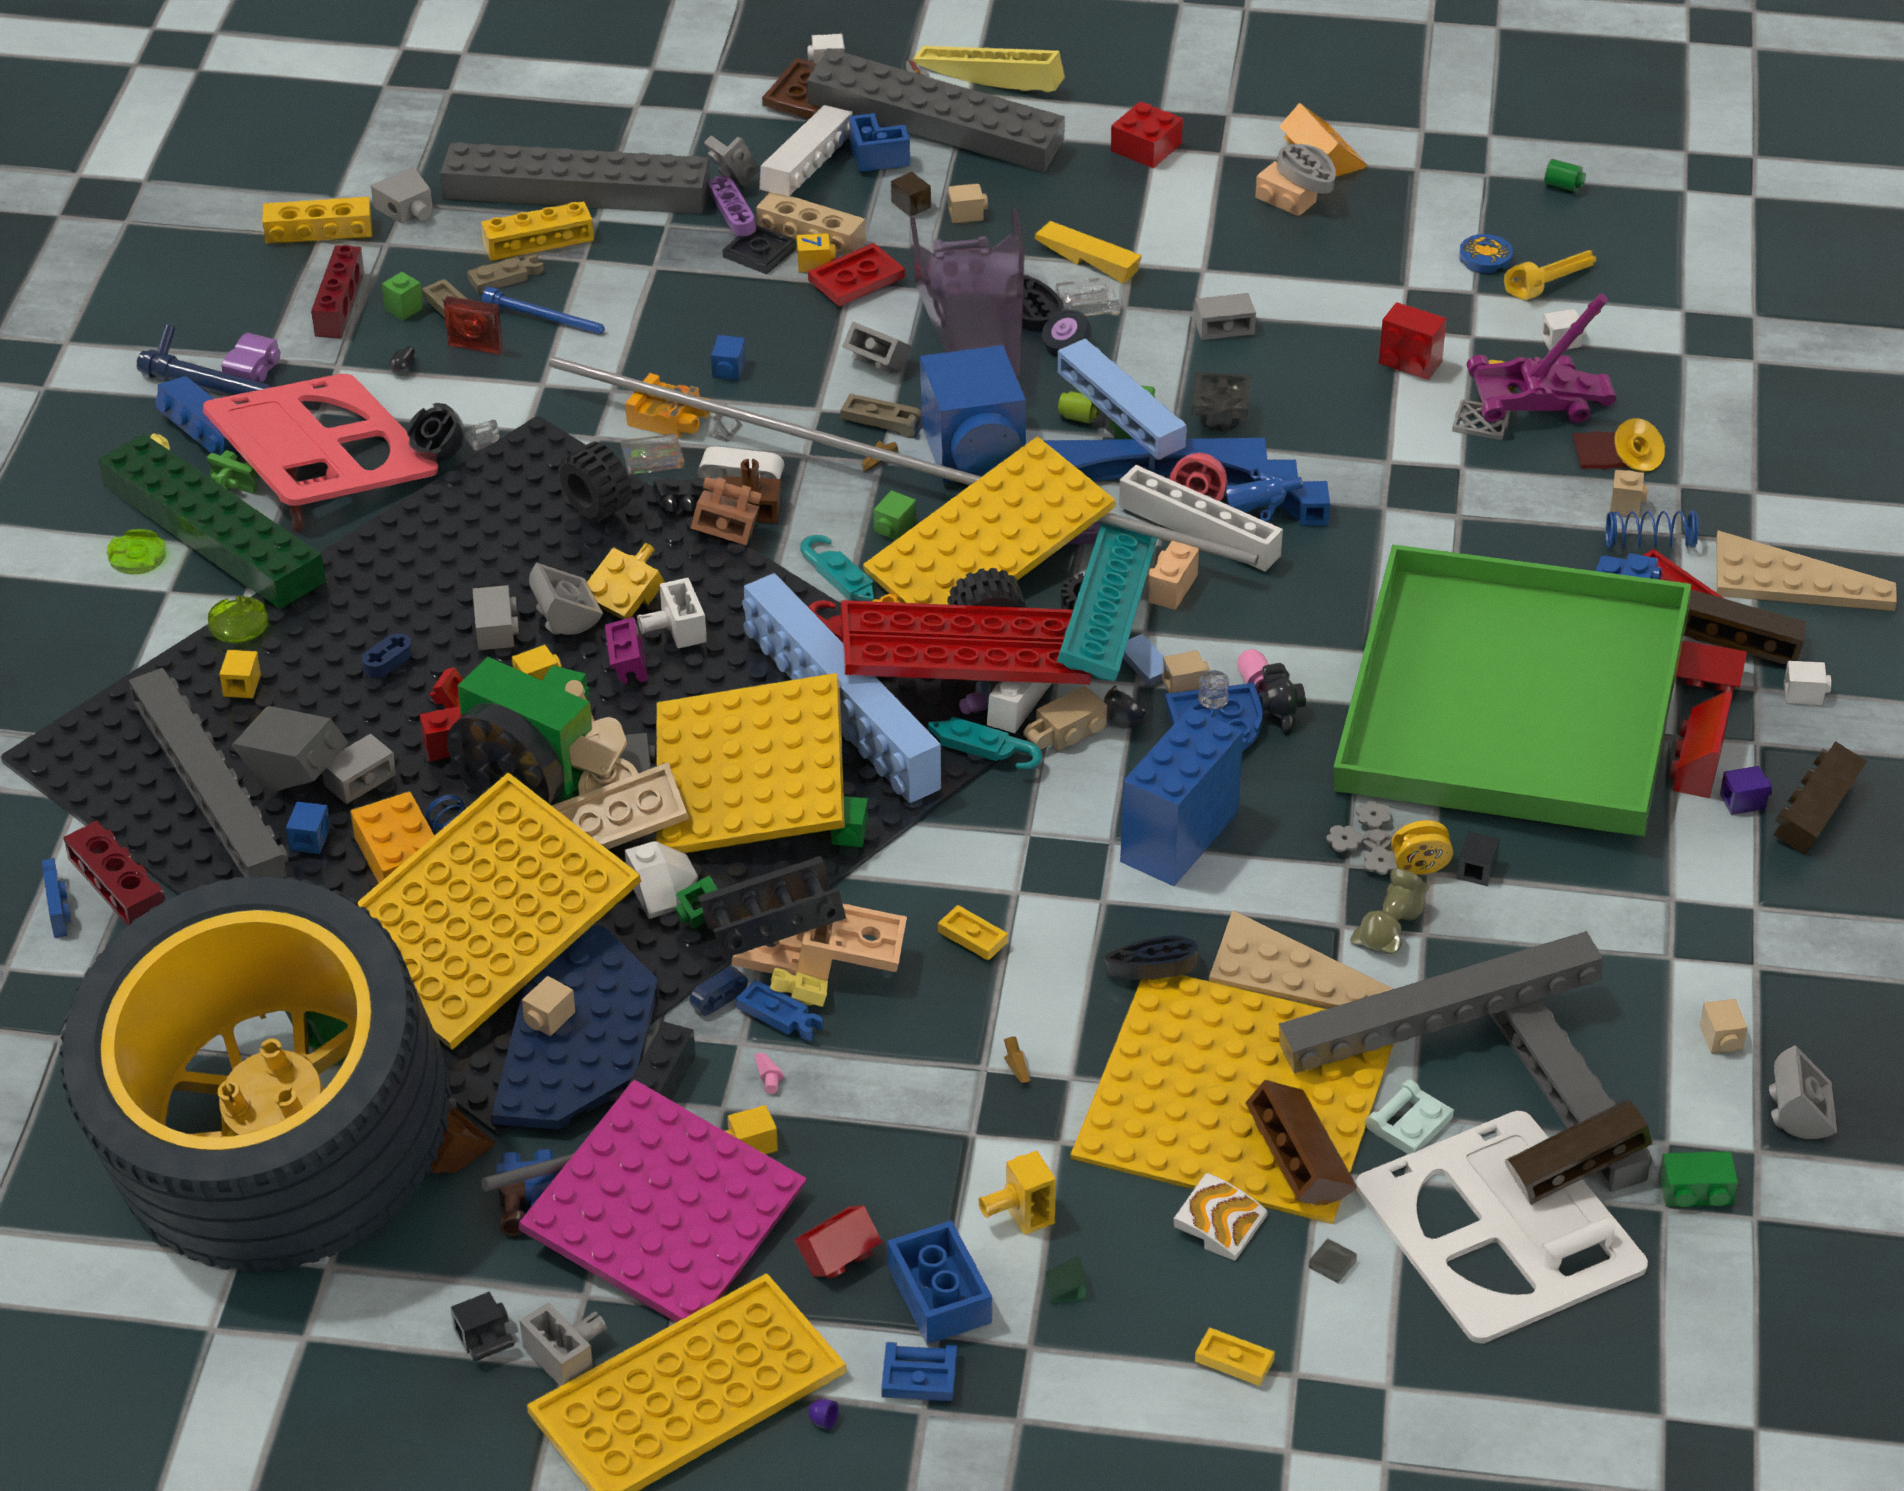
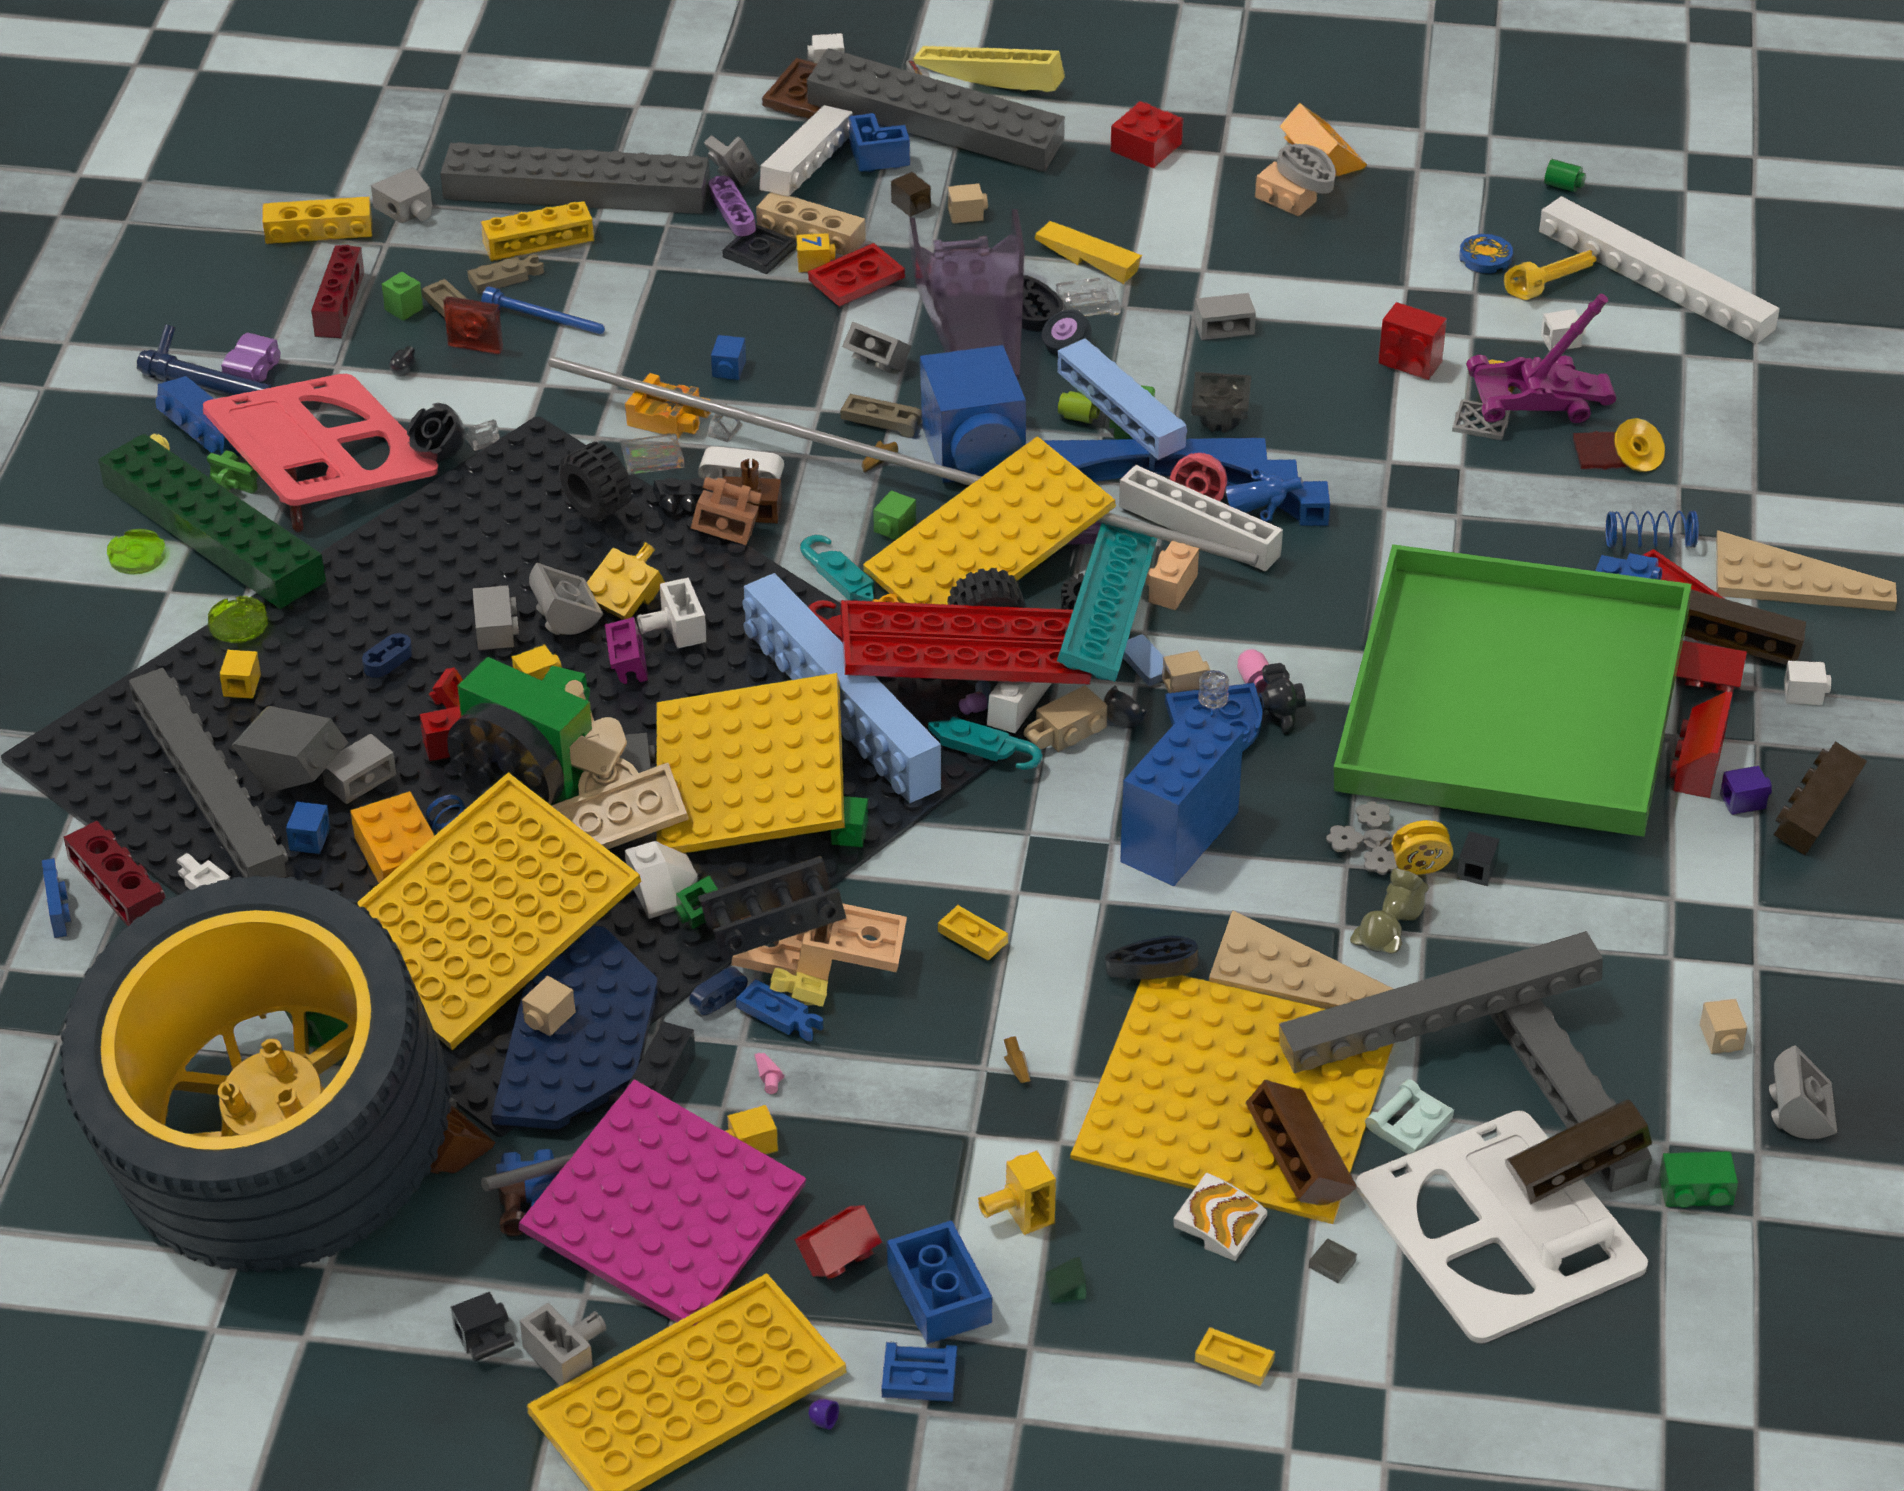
tan brick [1610,470,1649,517] -> none
none -> white plate [177,853,230,890]
none -> white brick [1539,196,1780,344]

